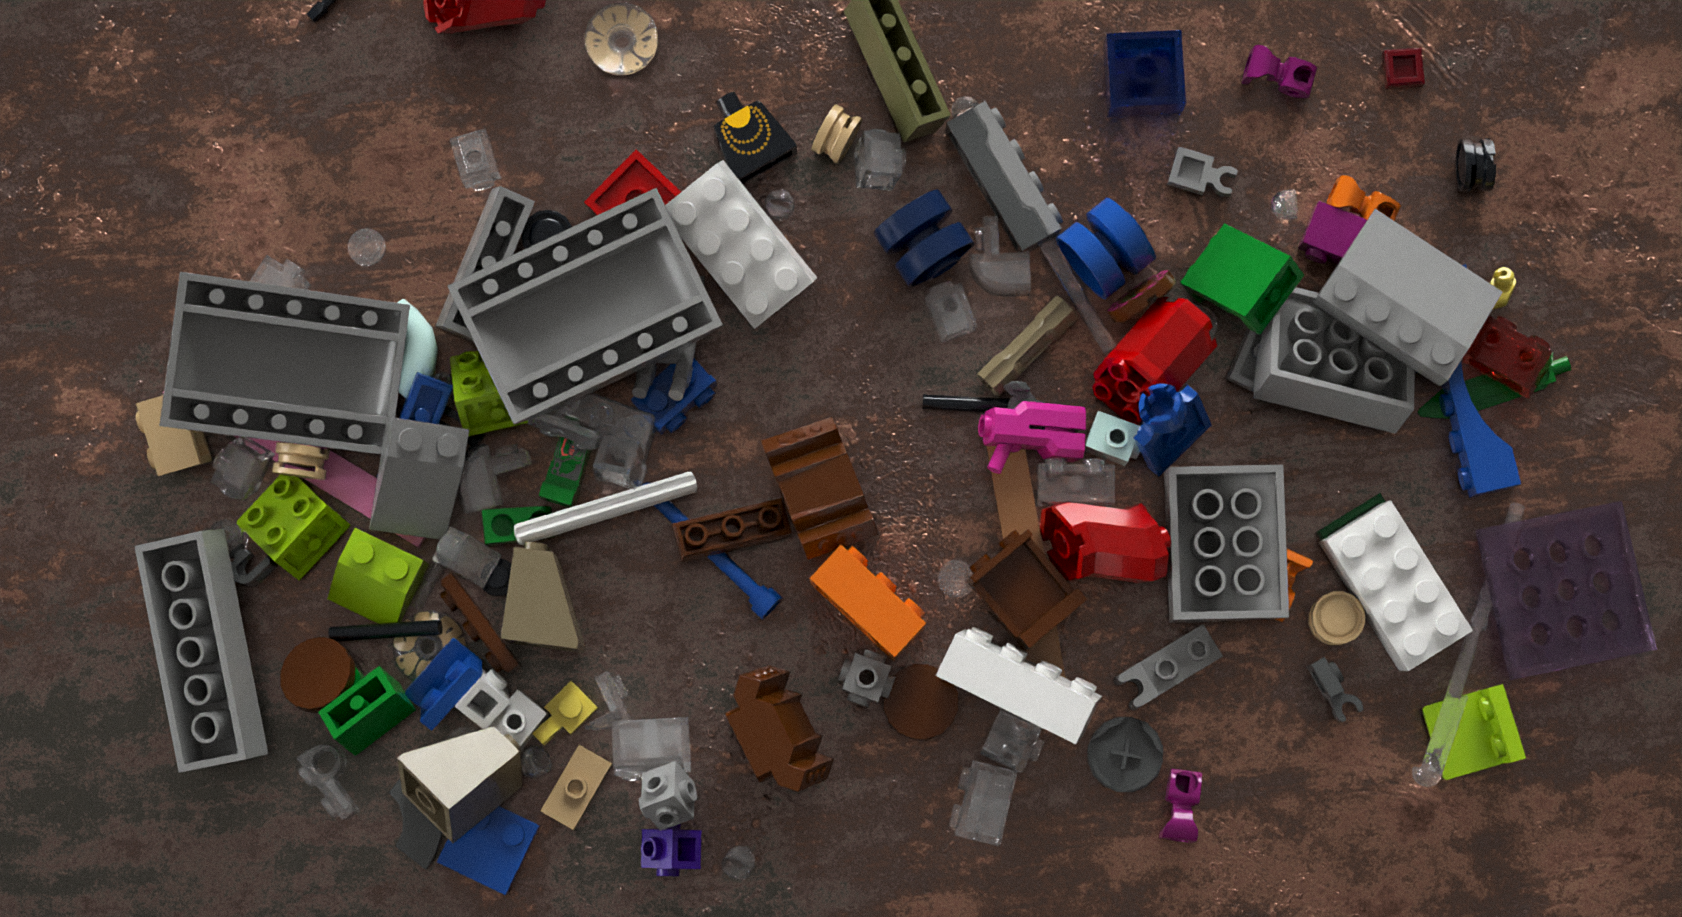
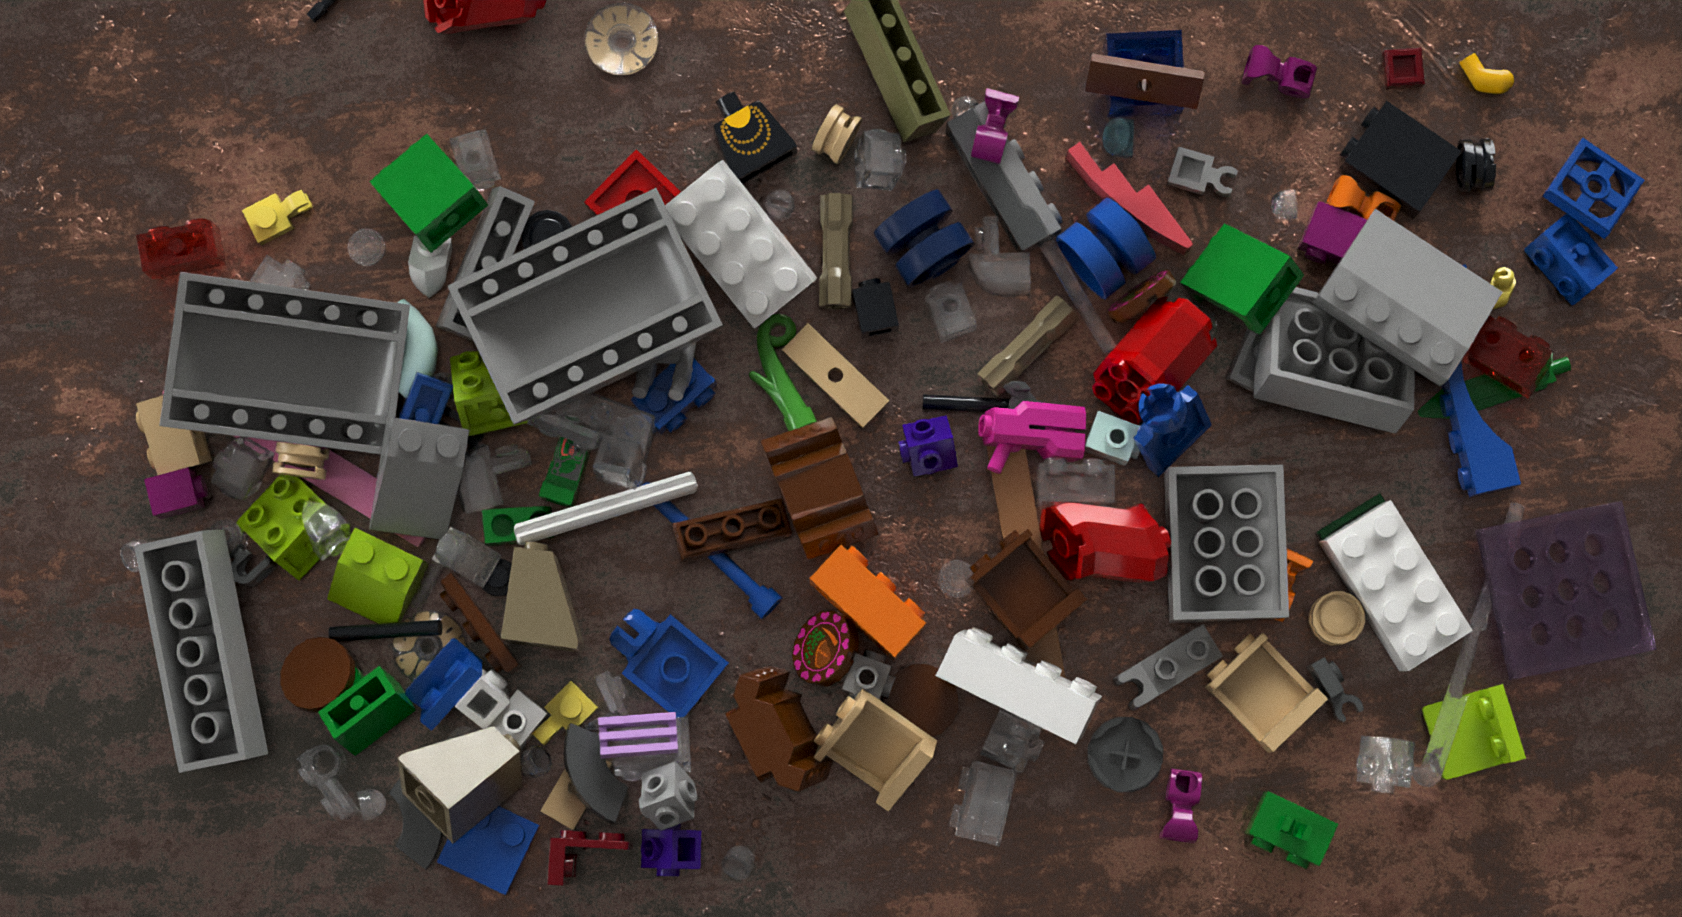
none -> clear hinge [120,539,148,573]
none -> clear red brick [136,218,226,280]
none -> magenta brick [144,467,208,519]
none -> light yellow plate [242,190,313,246]
none -> clear plate [302,501,351,561]
none -> clear hinge [357,789,386,821]
none -> green panel [369,134,488,253]
none -> white plate [408,236,452,298]
none -> dark red bracket [547,830,633,886]
none -> dark grey tile [563,723,628,824]
none -> lavender tile [598,712,678,759]
none -> blue plate [609,609,729,722]
none -> bright green plant [749,313,817,431]
none -> tan tile [782,323,889,429]
none -> reddish brown tile [792,611,859,687]
none -> tan panel [814,688,937,811]
none -> dark tan axle [819,193,853,310]
none -> black brick [852,278,899,339]
none -> dark purple brick [898,415,958,477]
none -> magenta leg [971,88,1019,164]
none -> coral slope [1065,142,1193,256]
none -> reddish brown tile [1085,53,1205,109]
none -> clear light blue plate [1102,117,1134,158]
none -> tan panel [1205,633,1328,753]
none -> green brick [1245,791,1339,870]
none -> black brick [1339,101,1462,219]
none -> clear brick [1356,735,1415,794]
none -> yellow arm [1459,53,1514,94]
none -> blue bracket [1524,213,1618,305]
none -> blue piece [1542,138,1645,239]

